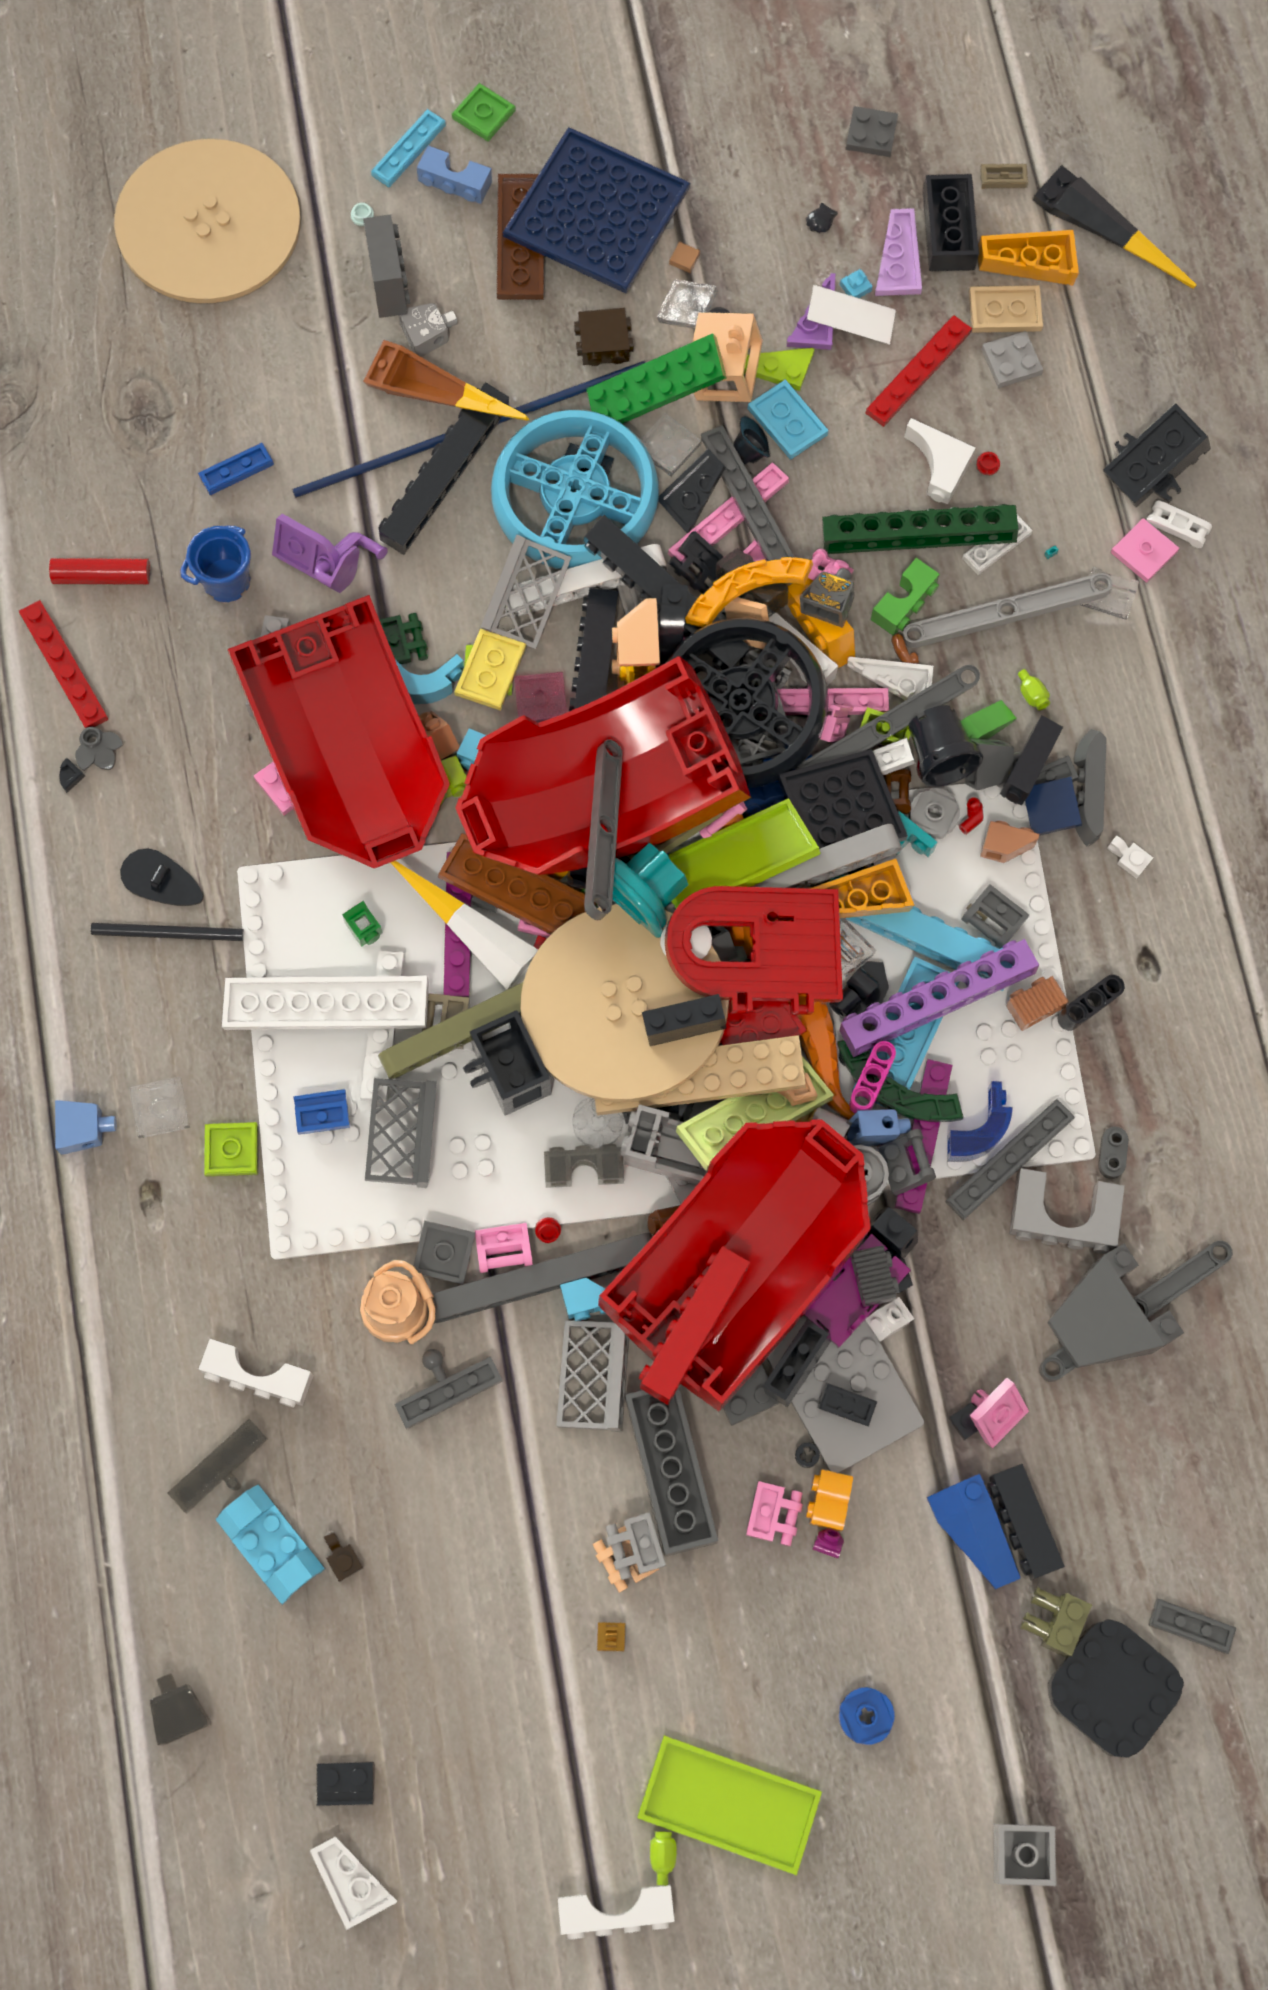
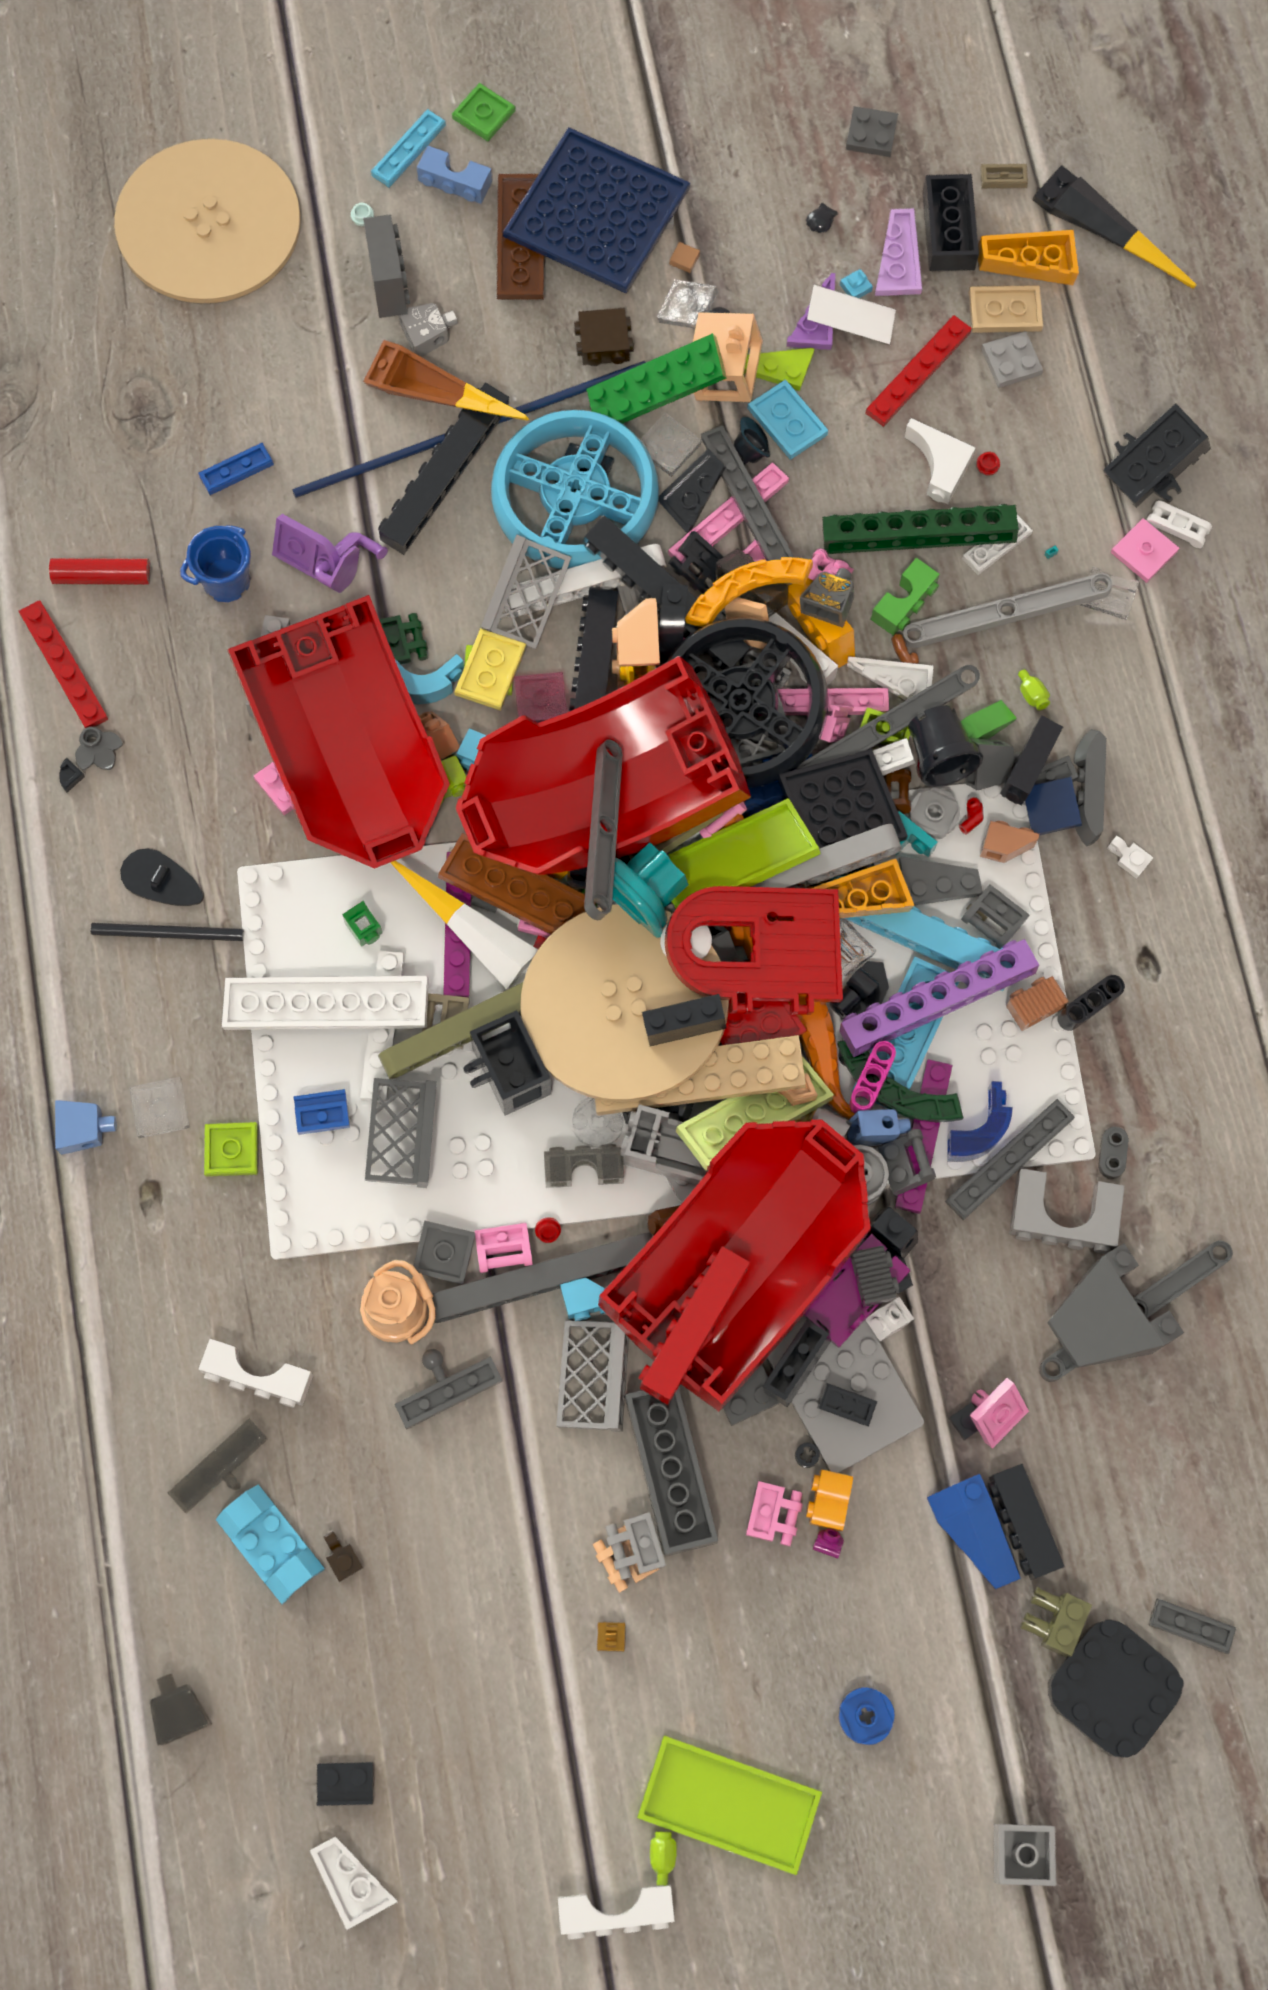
none -> dark grey wing [899,856,983,905]

